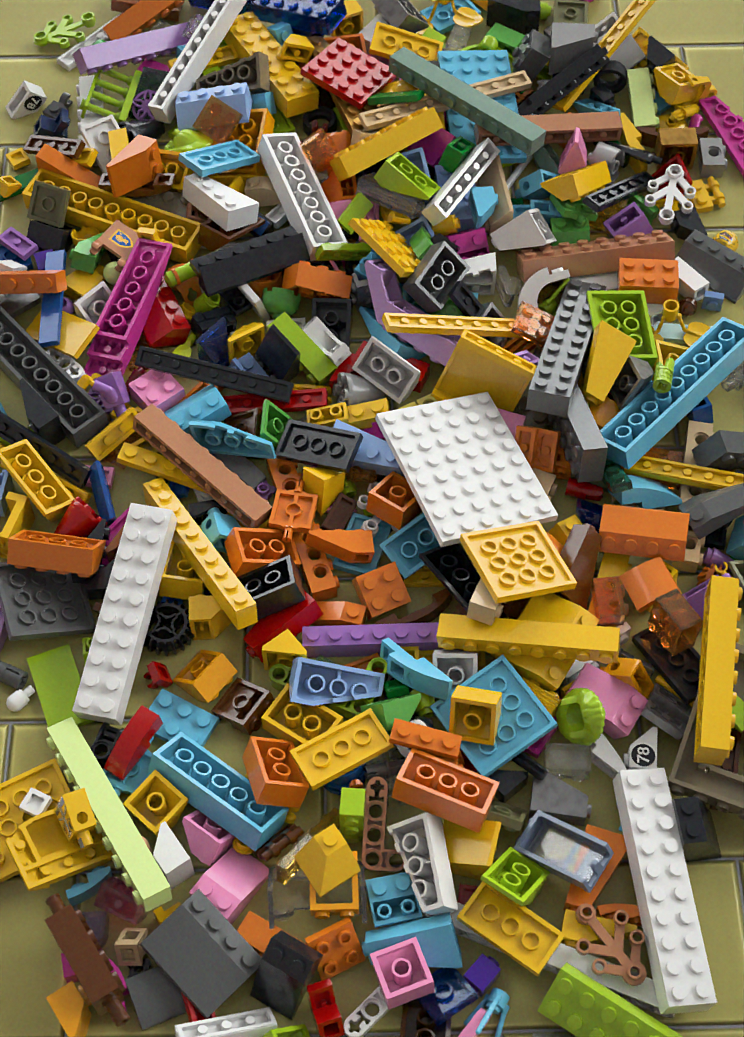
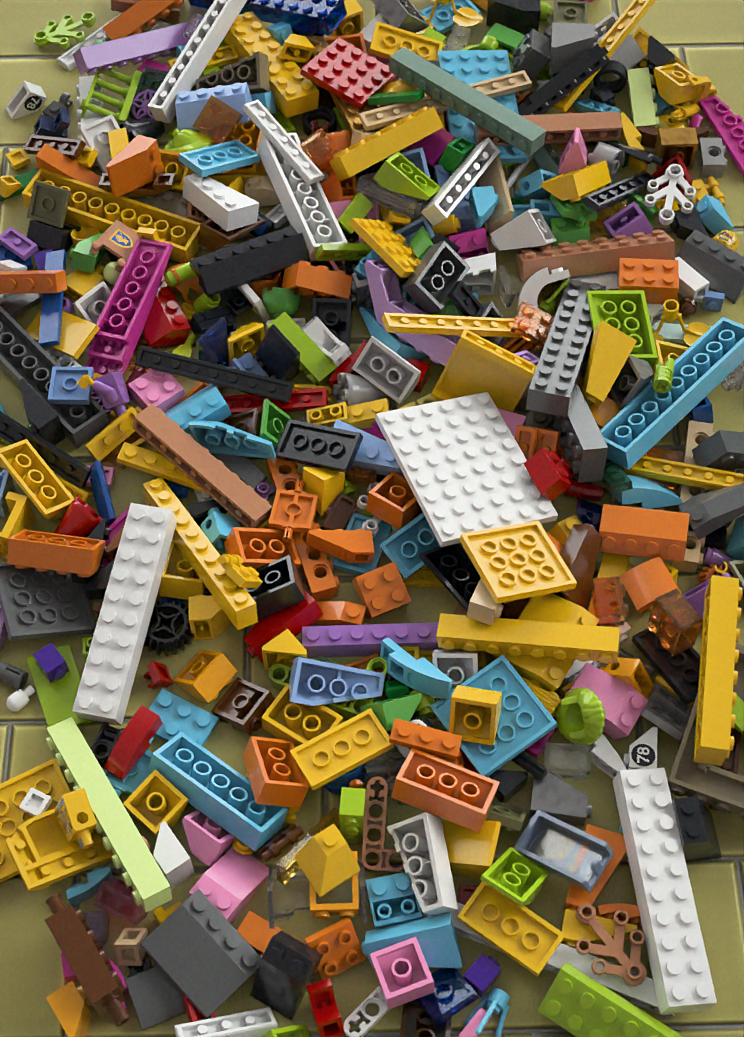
reddish brown slope [375,588,453,624] -> none
none -> dark purple brick [33,642,69,683]
none -> medium blue plate [48,366,94,405]
none -> yellow plate [218,554,263,588]
none -> white tile [242,100,324,185]
none -> red brick [524,448,574,501]
none -> medium azure slope [693,194,734,236]

